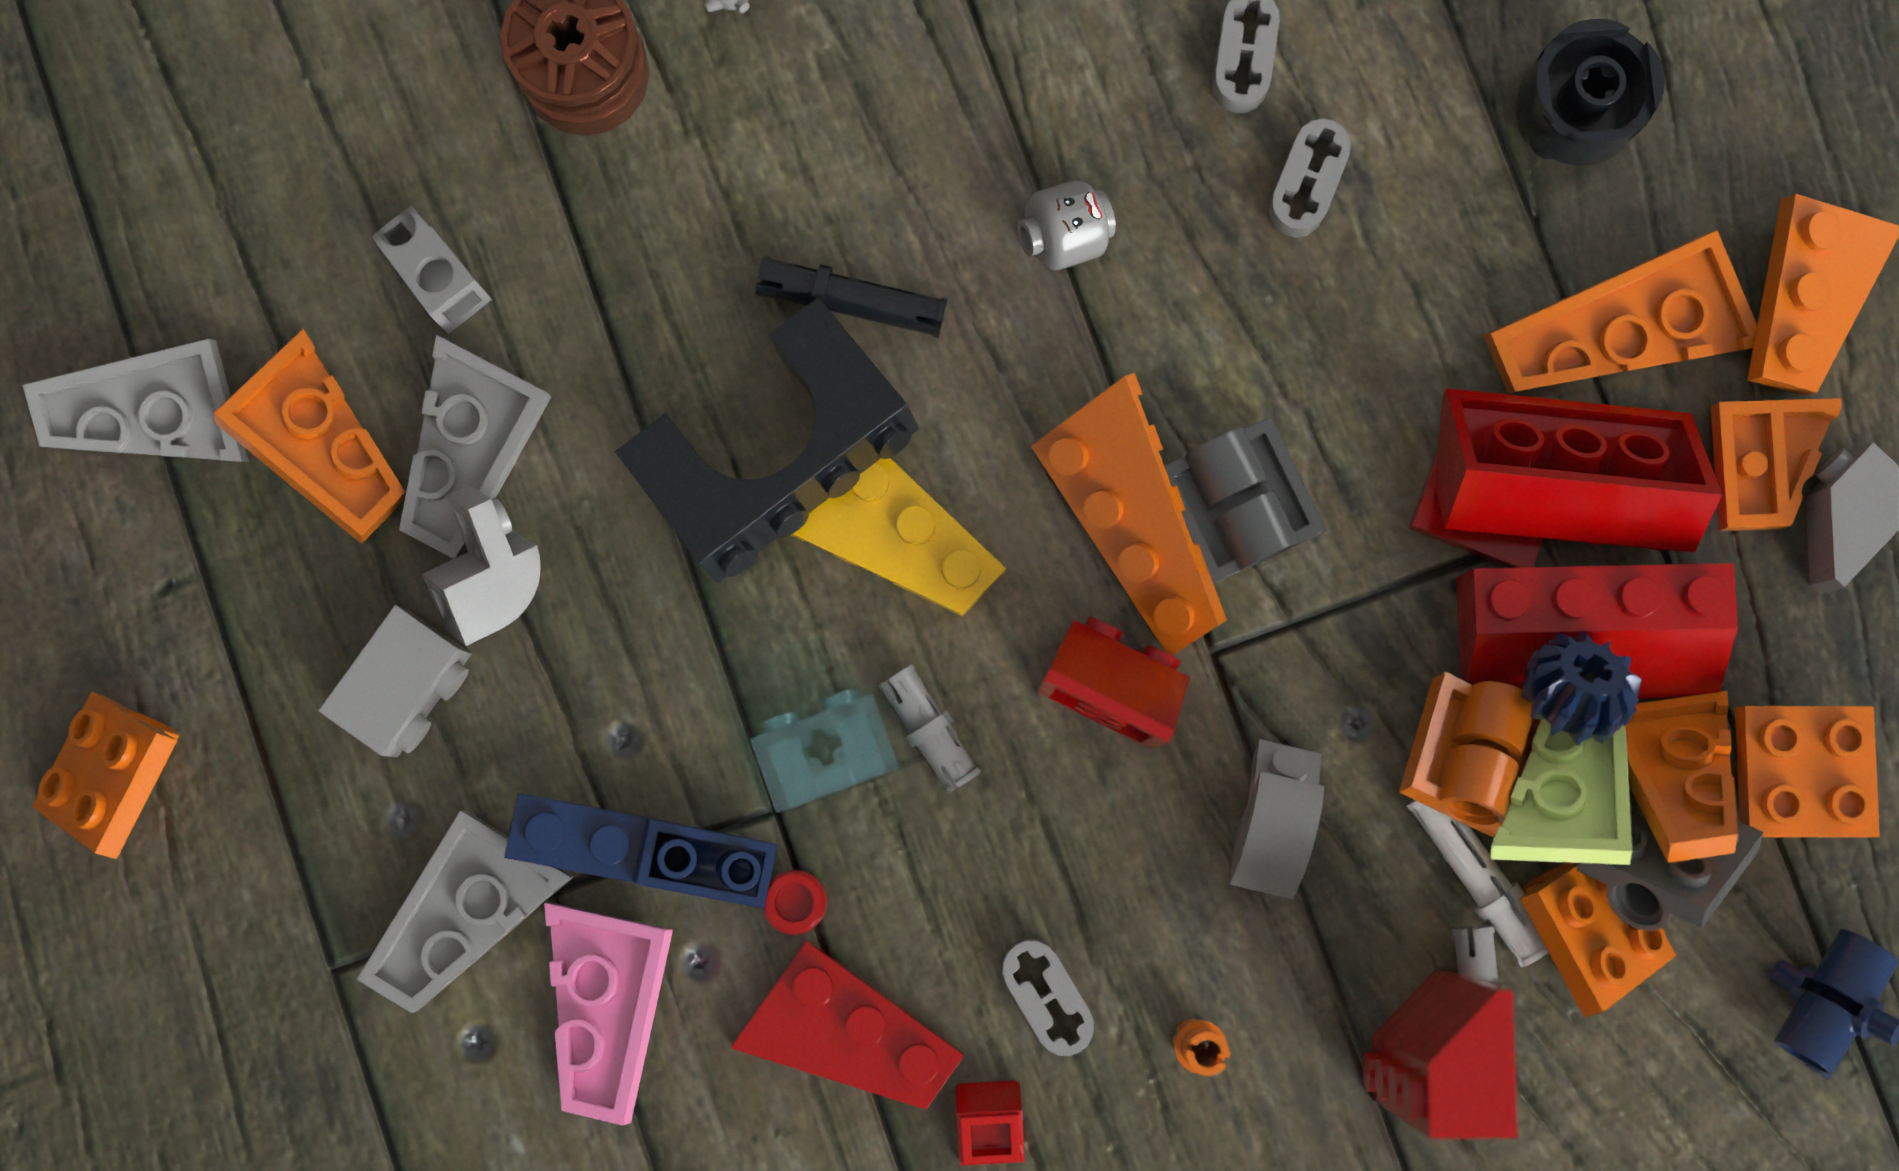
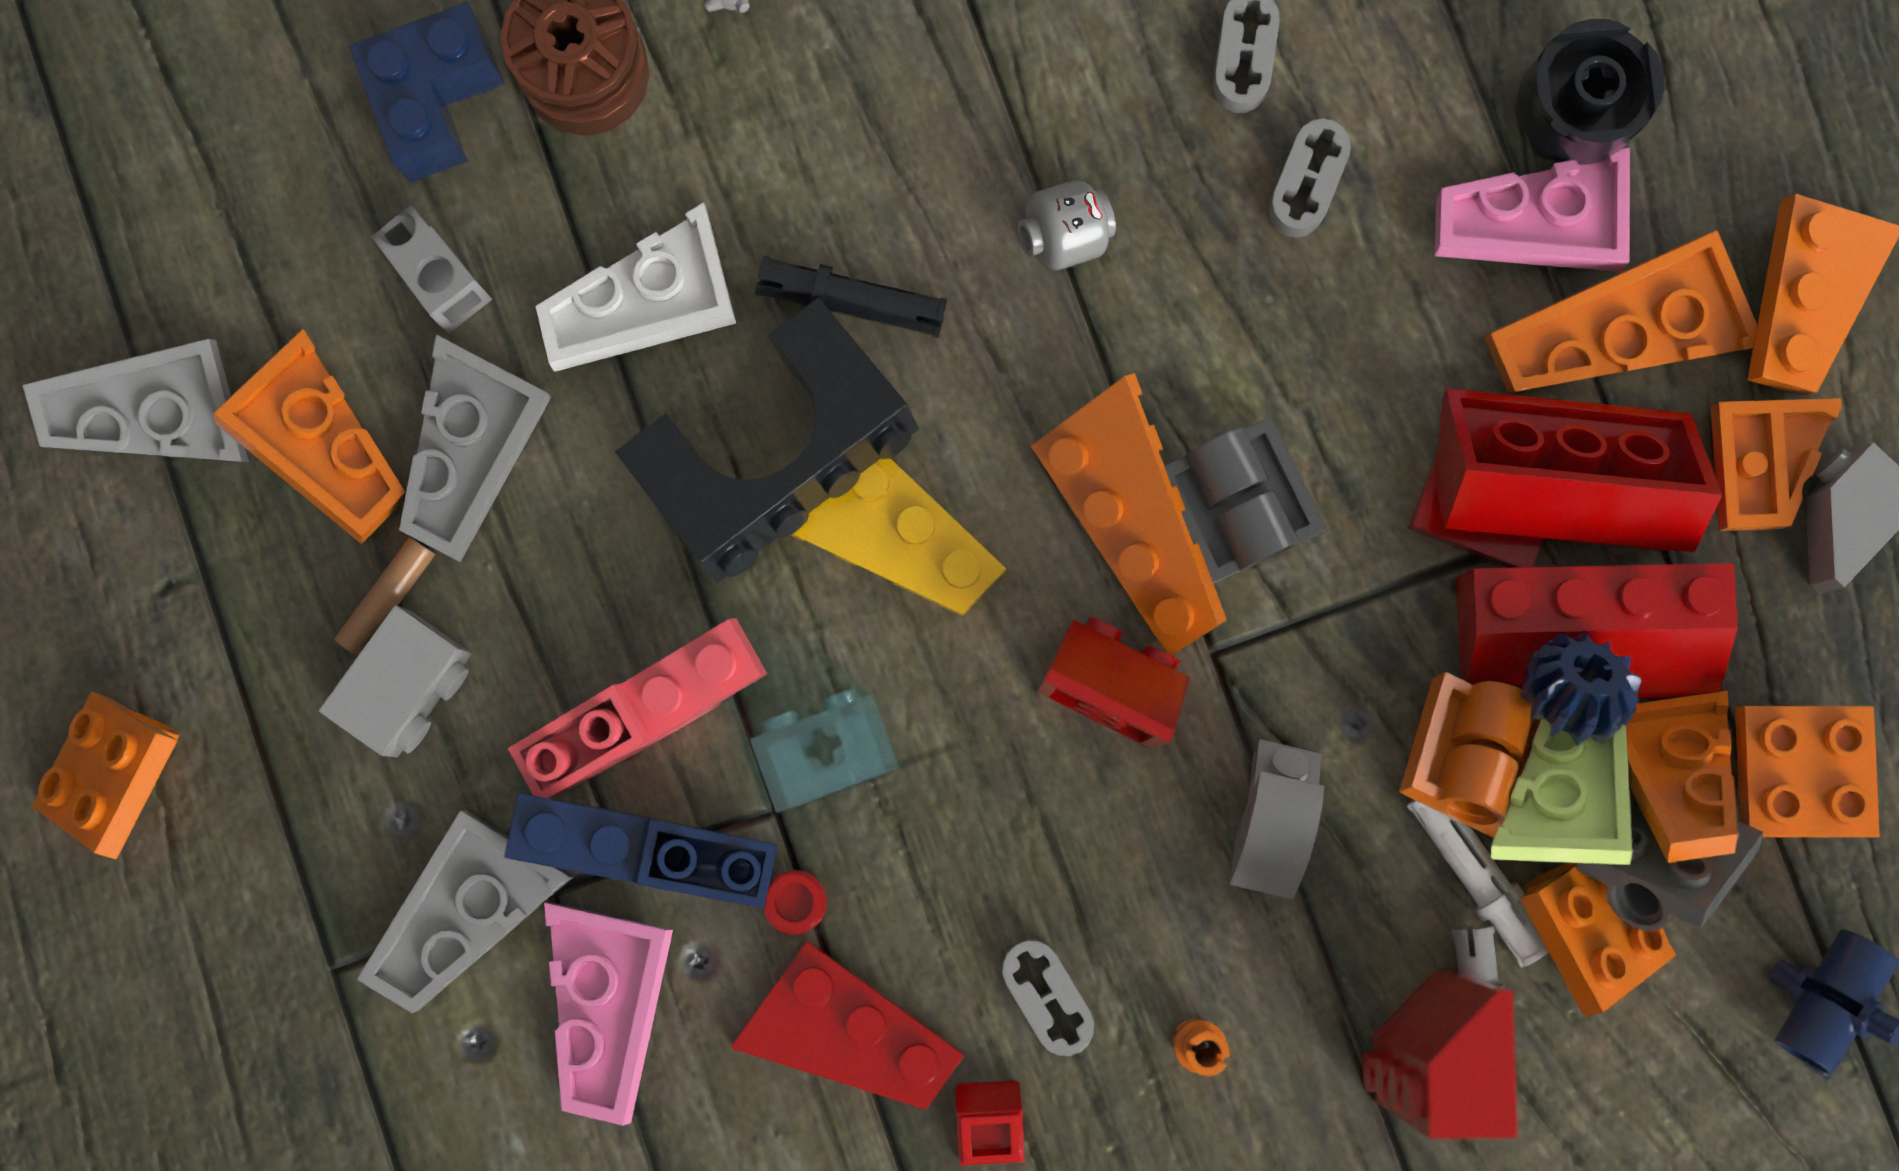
brick [422,485,541,646] -> none
light grey pin [878,664,981,794] -> none
none -> medium nougat piece [334,536,436,656]
none -> dark blue brick [349,1,505,183]
none -> coral slope [508,618,767,799]
none -> white wing [536,202,736,372]
none -> bright pink wing [1434,147,1630,272]

